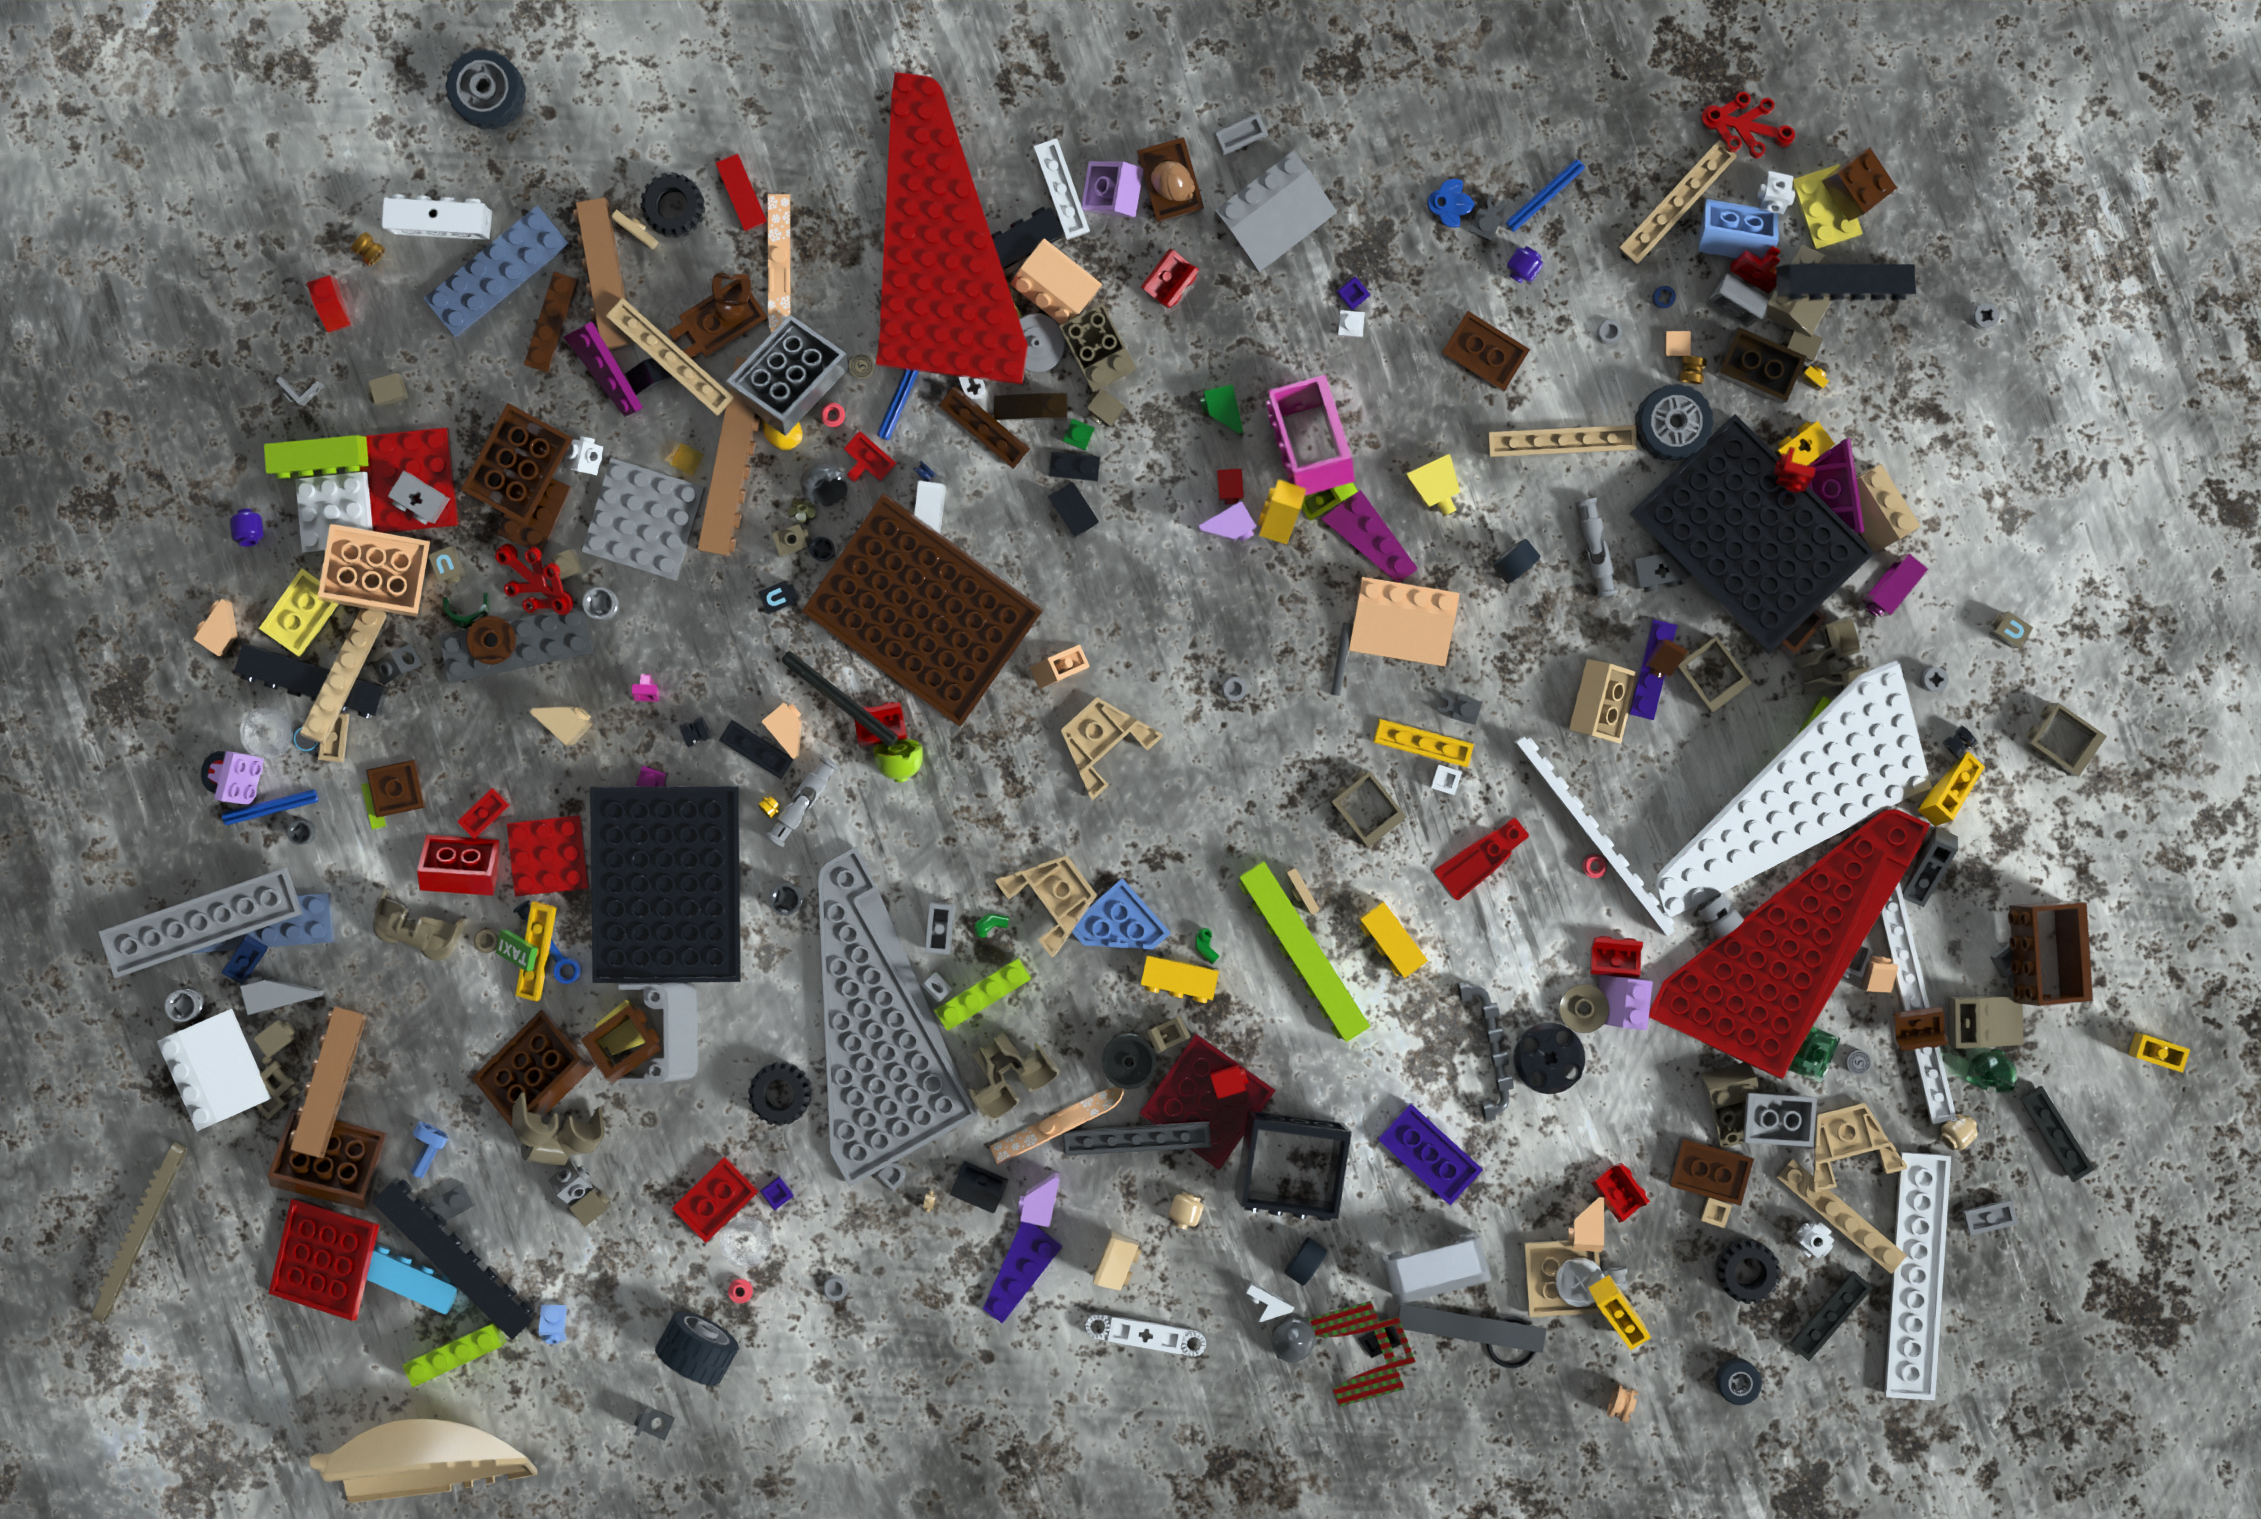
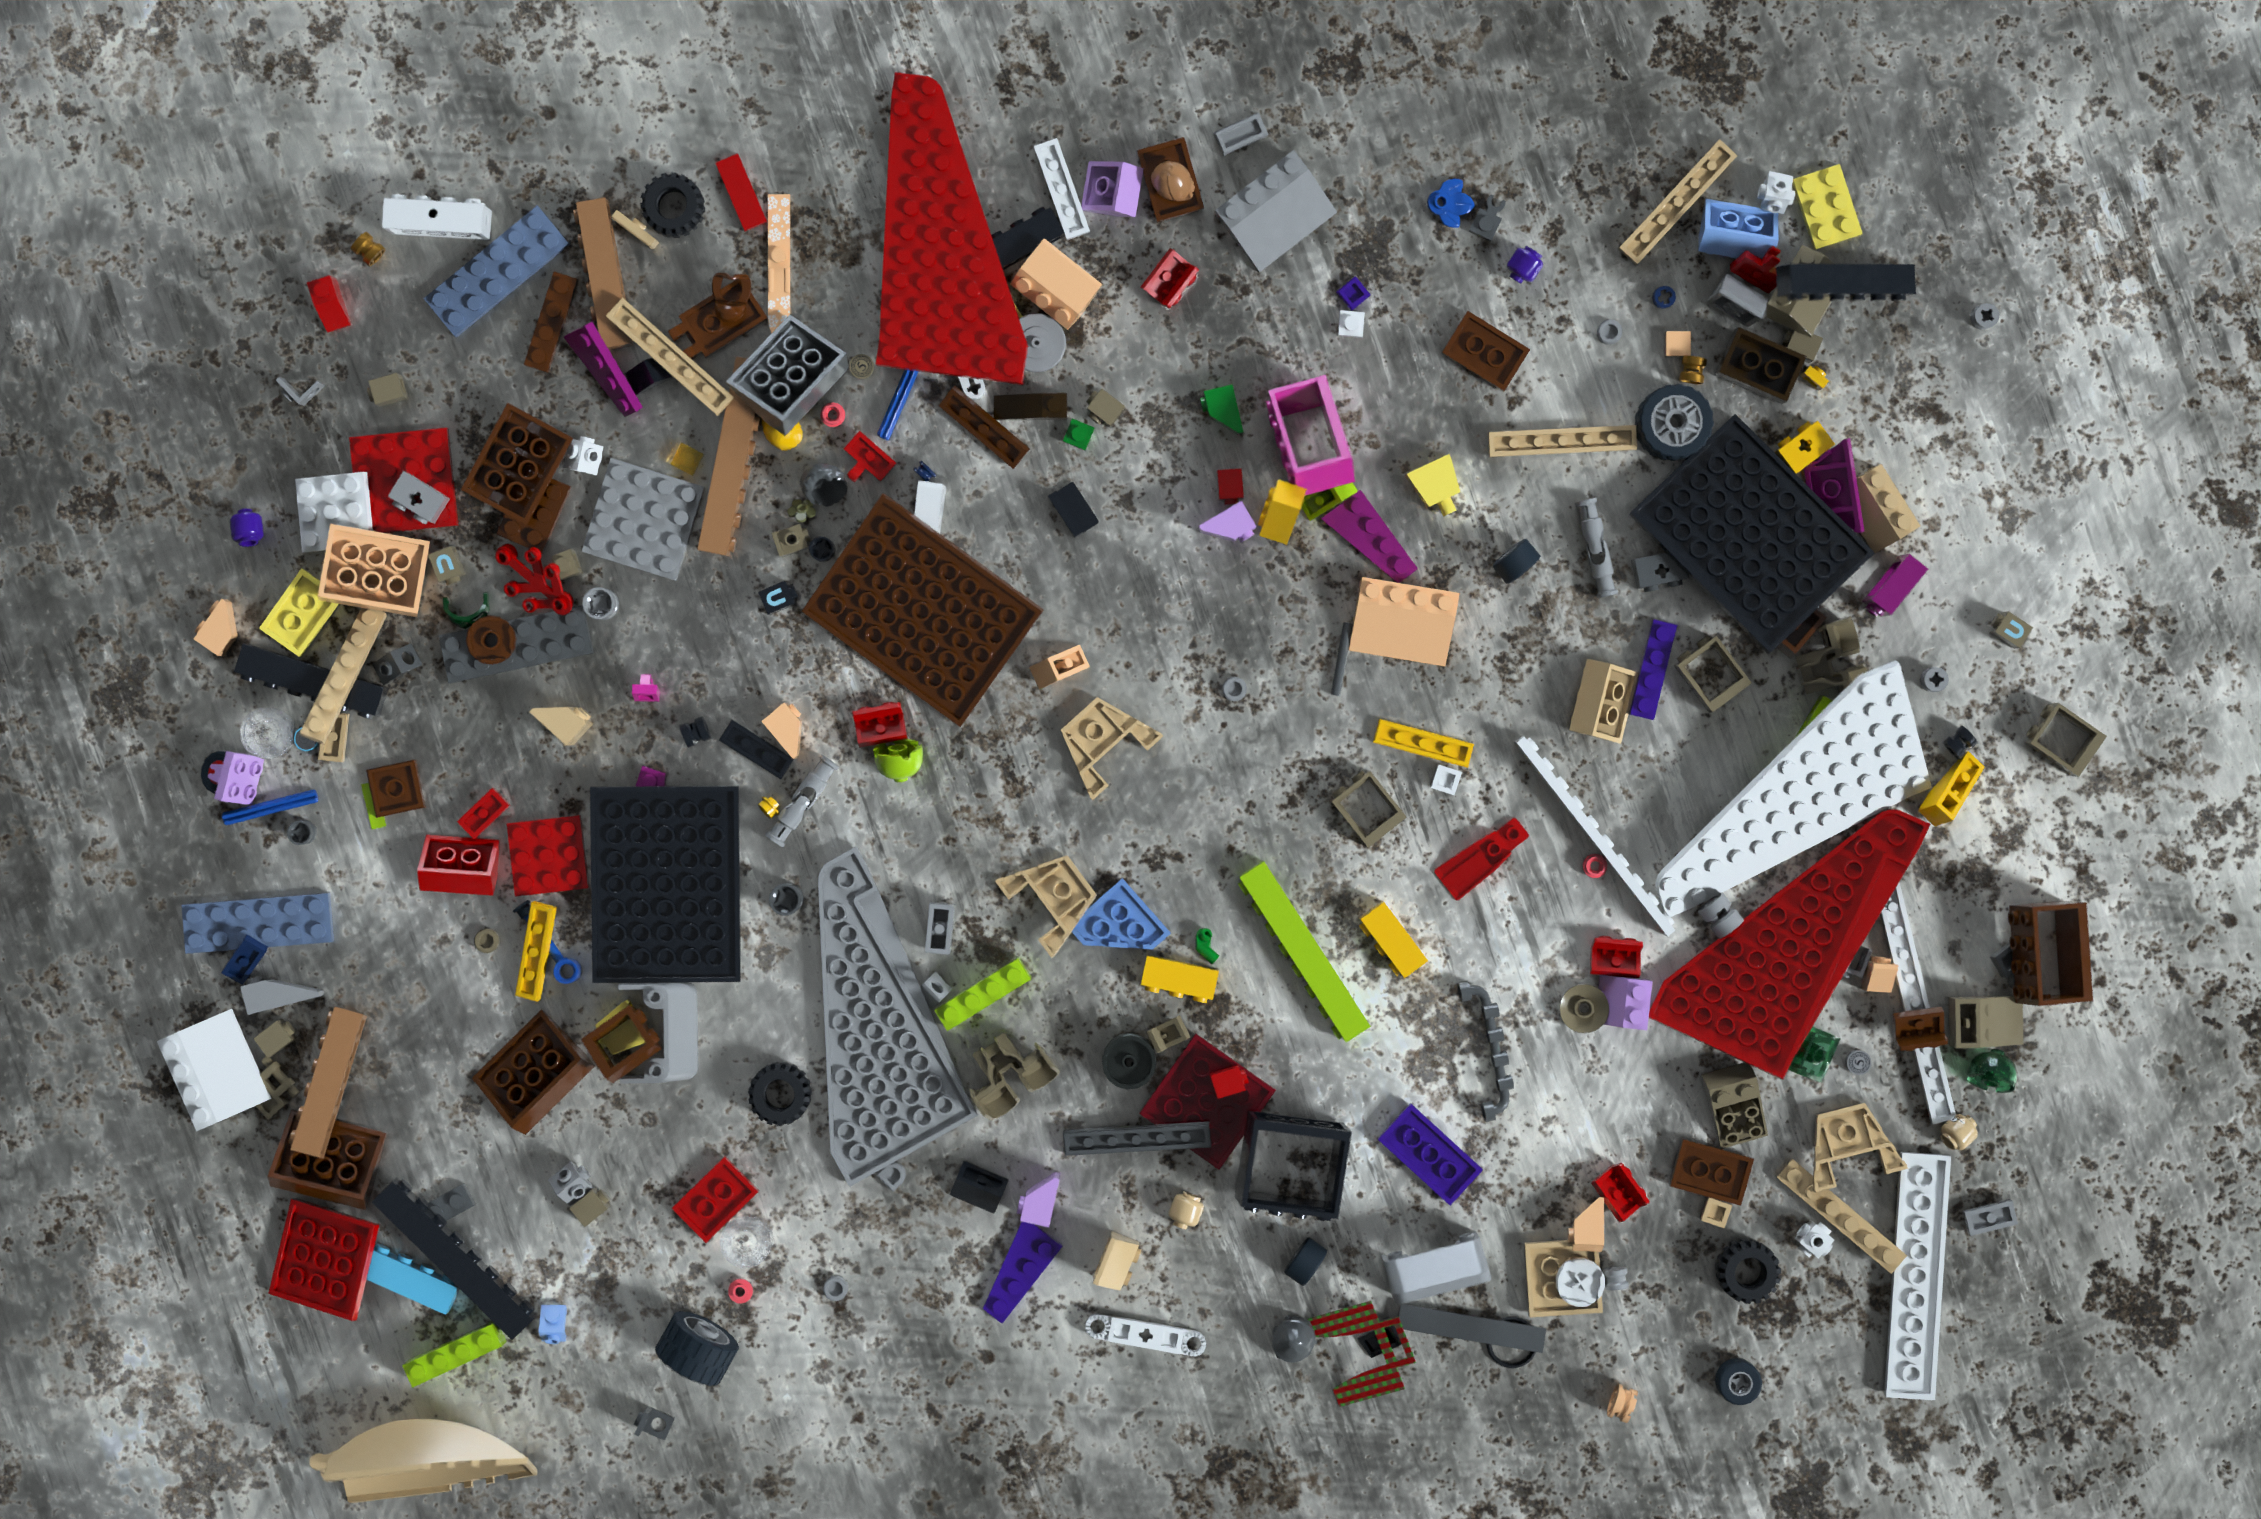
dark tan gear [91,1142,187,1324] -> none
light grey plate [99,868,303,978] -> none
light grey wheel [165,988,205,1022] -> none
lime brick [264,435,369,479] -> none
dark tan piece [373,888,468,961] -> none
medium blue piece [410,1121,449,1179] -> none
wheel [445,49,526,130] -> none
bright green tile [496,930,538,971] -> none
dark tan piece [512,1093,605,1167] -> none
dark purple tile [760,1176,794,1211] -> none
pearl dark grey axle [782,651,898,747] -> none
tan piece [923,1191,936,1213] -> none
green arm [974,913,1009,938] -> none
light nougat piece [989,1087,1124,1165] -> none
black plate [1049,452,1100,482] -> none
dark tan slope [1059,303,1137,392] -> none
white slope [1246,1281,1294,1322] -> none
tan plate [1286,868,1319,915] -> none
dark grey plate [1436,694,1482,725] -> none
blue axle [1506,159,1585,232] -> none
black piece [1513,1023,1585,1094] -> none
yellow brick [1588,1275,1651,1351] -> none
reddish brown slope [1645,639,1688,679] -> none
red plant [1701,92,1795,159] -> none
light grey slope [1743,1093,1817,1147] -> none
red bracket [1773,447,1816,492] -> none
pearl dark grey plate [1789,1271,1873,1361] -> none
reddish brown brick [1822,147,1897,221] -> none
dark grey slope [1902,826,1958,908] -> none
pearl dark grey plate [2020,1086,2095,1182] -> none
yellow brick [2128,1032,2190,1073] -> none

